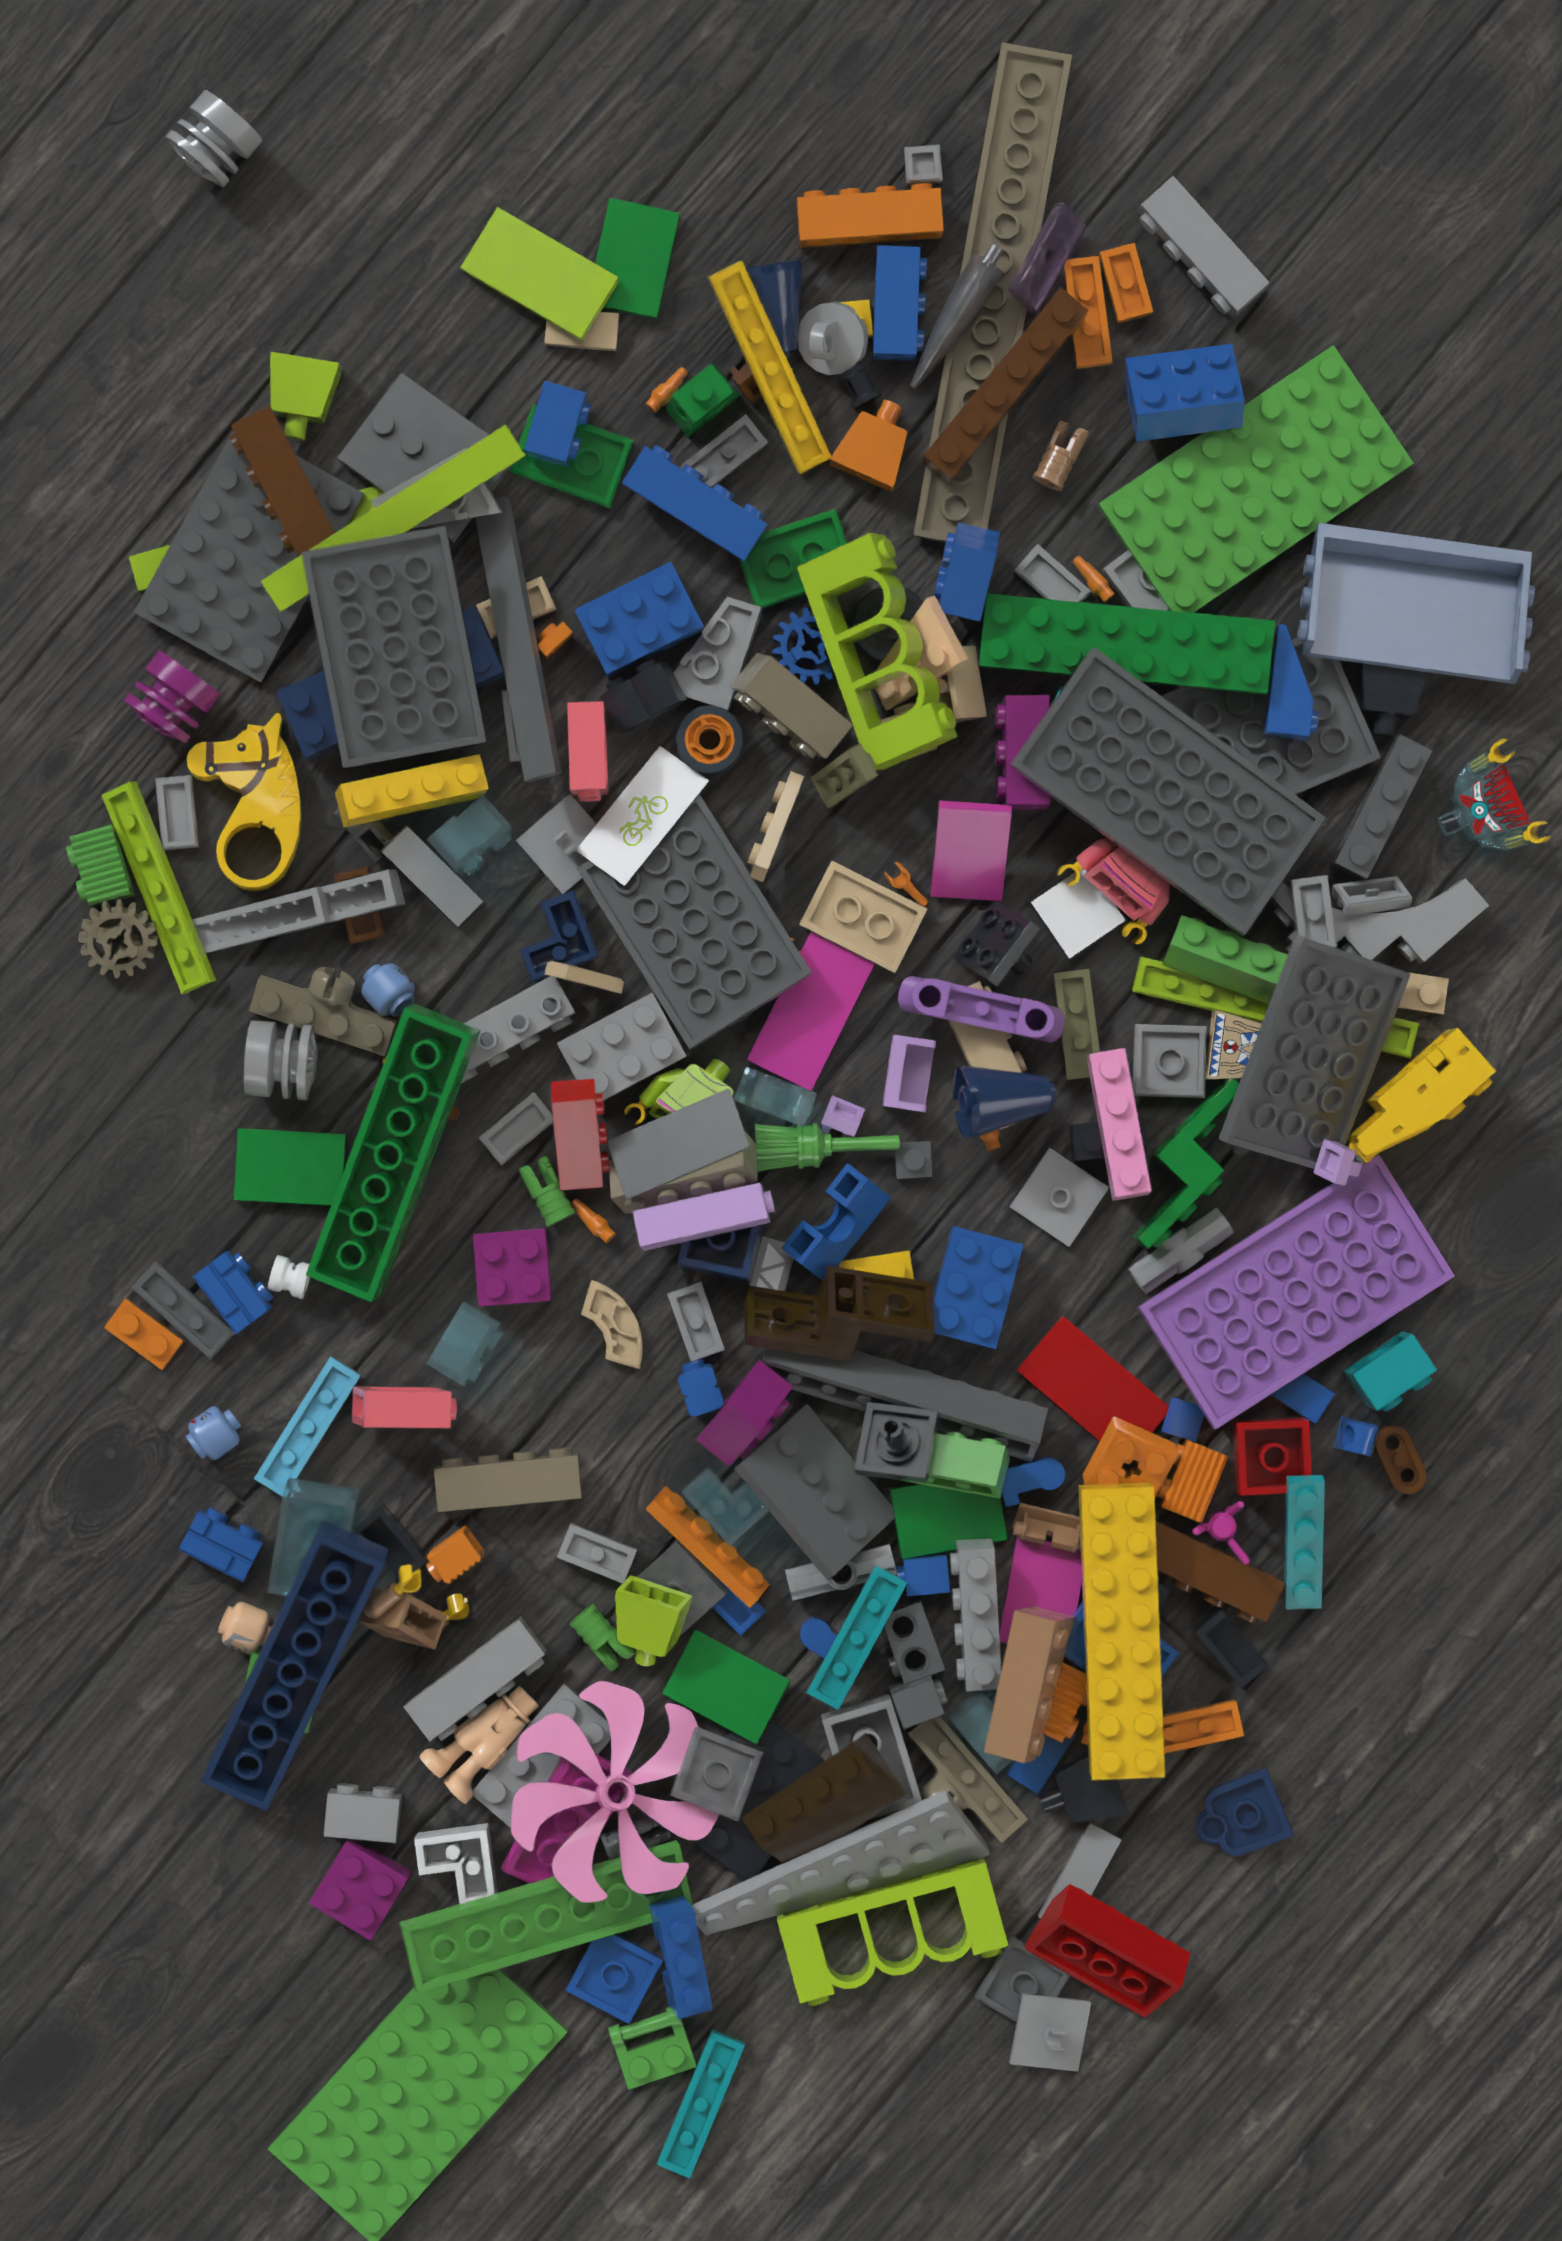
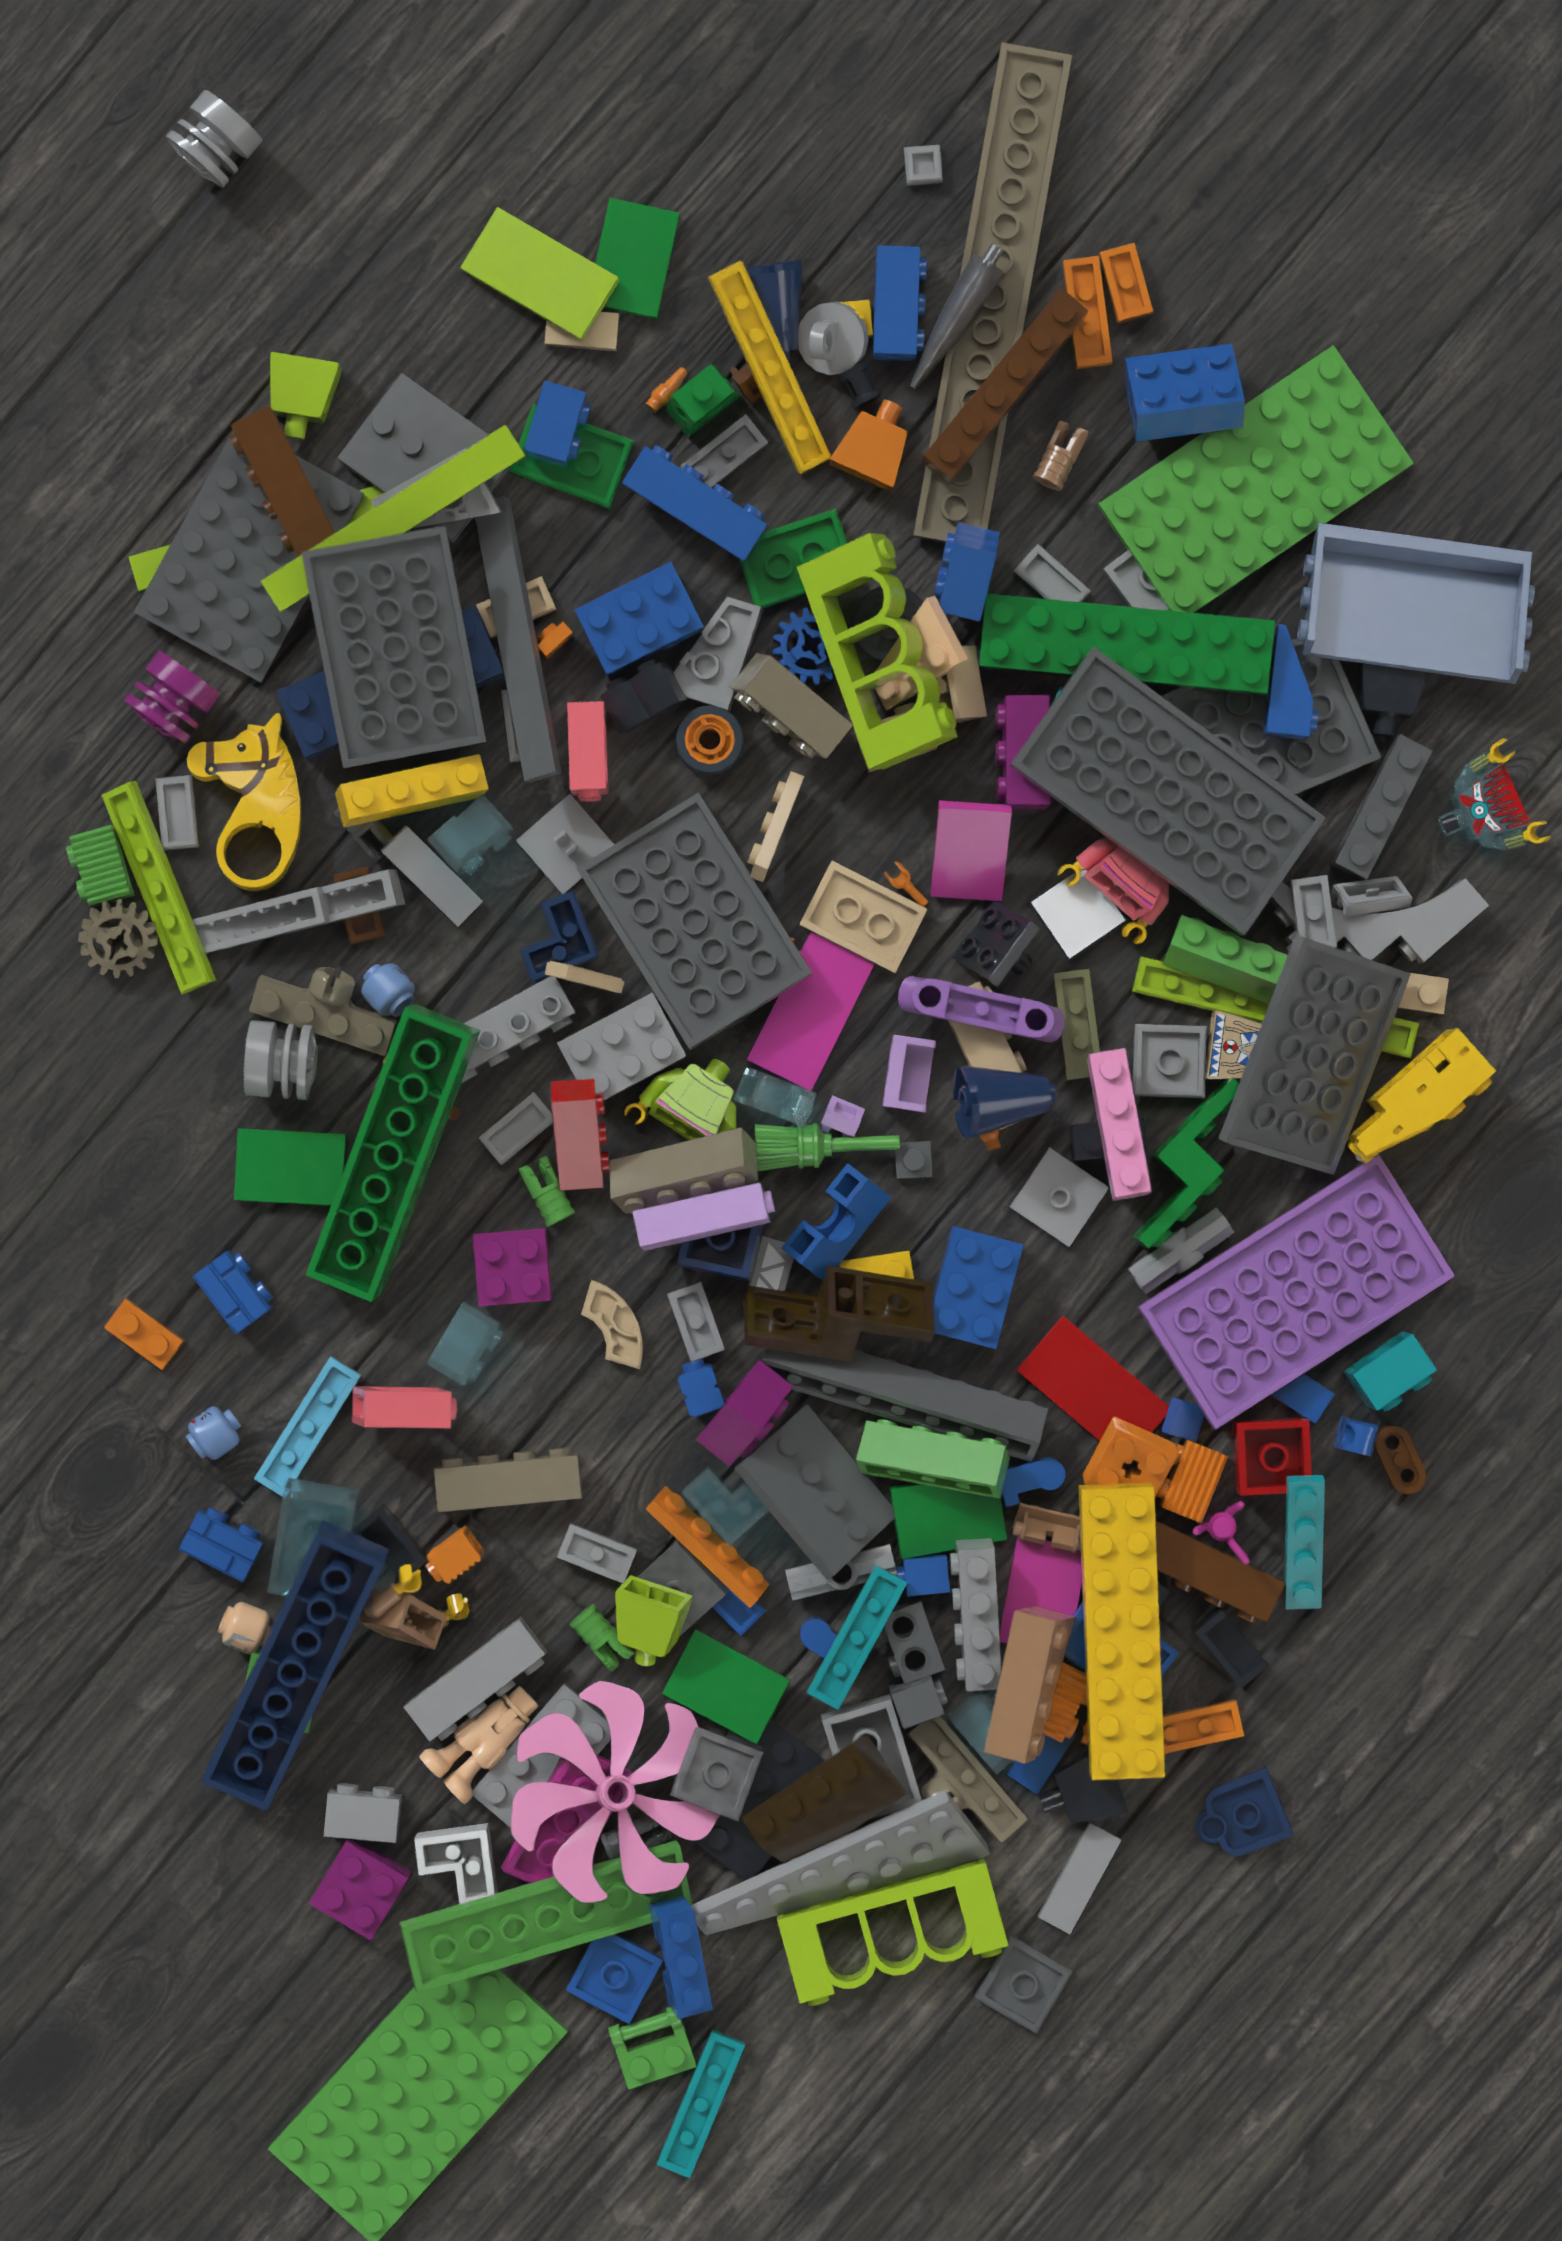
dark grey tile [131,1261,235,1360] -> none
white wheel [268,1255,310,1299] -> none
orange piece [571,1198,616,1243] -> none
white sticker [576,746,709,886] -> none
sticker [607,1089,749,1199] -> none
orange brick [797,183,944,248] -> none
olive plate [811,744,878,809] -> none
black plate [854,1402,940,1483] -> none
clear purple tile [1007,202,1086,312] -> none
light grey piece [1009,1993,1091,2071] -> none
red slope [1025,1884,1191,2018] -> none
orange piece [1073,556,1115,603] -> none
light grey brick [1138,176,1269,318] -> none
lavender tile [1313,1139,1363,1185] -> none

